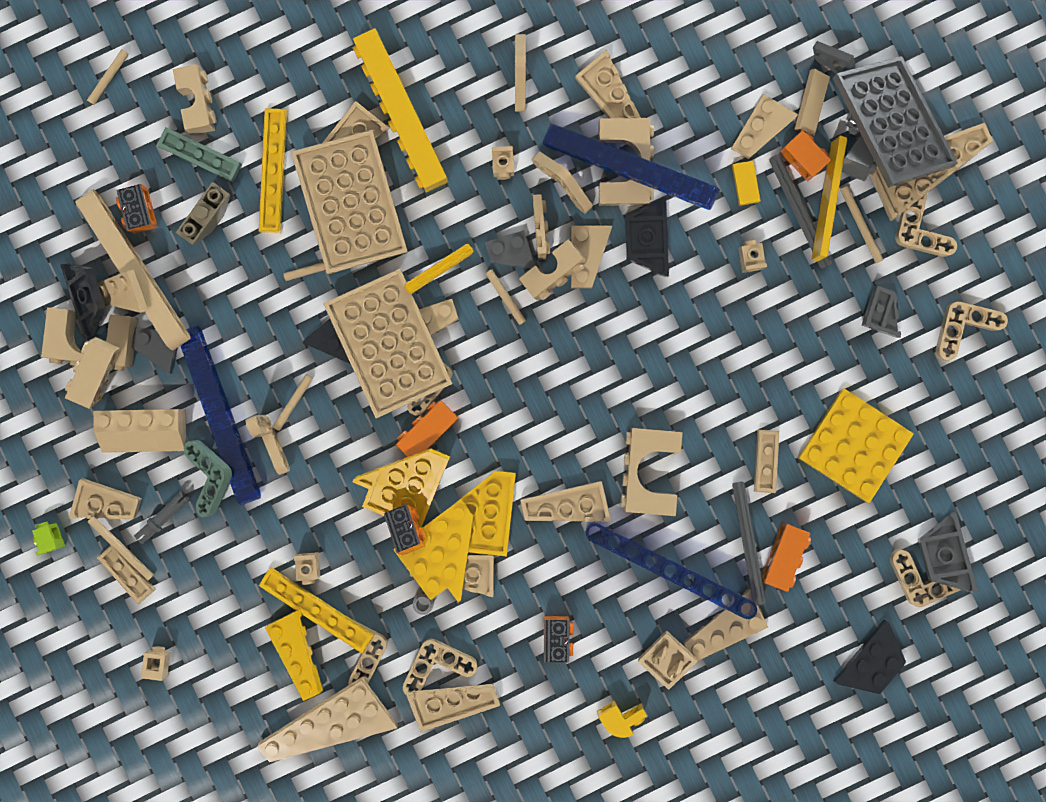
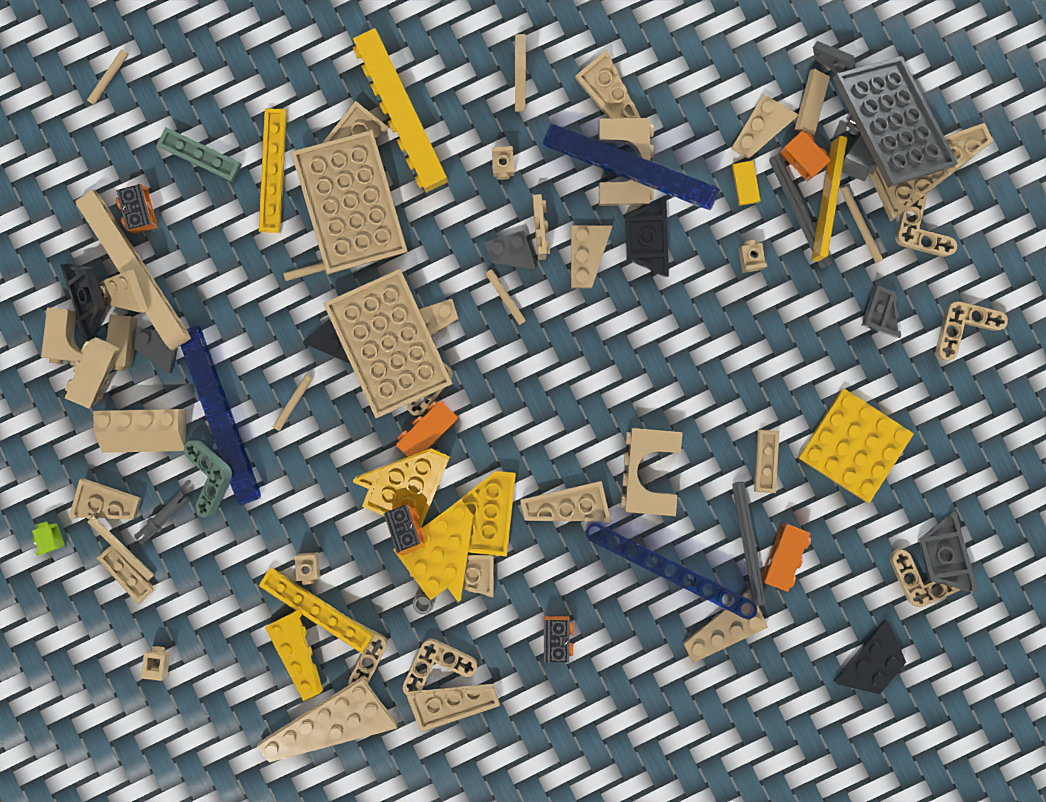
tan arch [172,64,216,135] -> none
dark tan slope [176,182,230,245] -> none
tan beam [246,415,290,475] -> none
yellow axle [404,244,474,294] -> none
tan arch [519,239,587,300] -> none
tan beam [531,152,593,214] -> none
yellow brick [597,700,647,738] -> none
tan plate [638,630,698,690] -> none

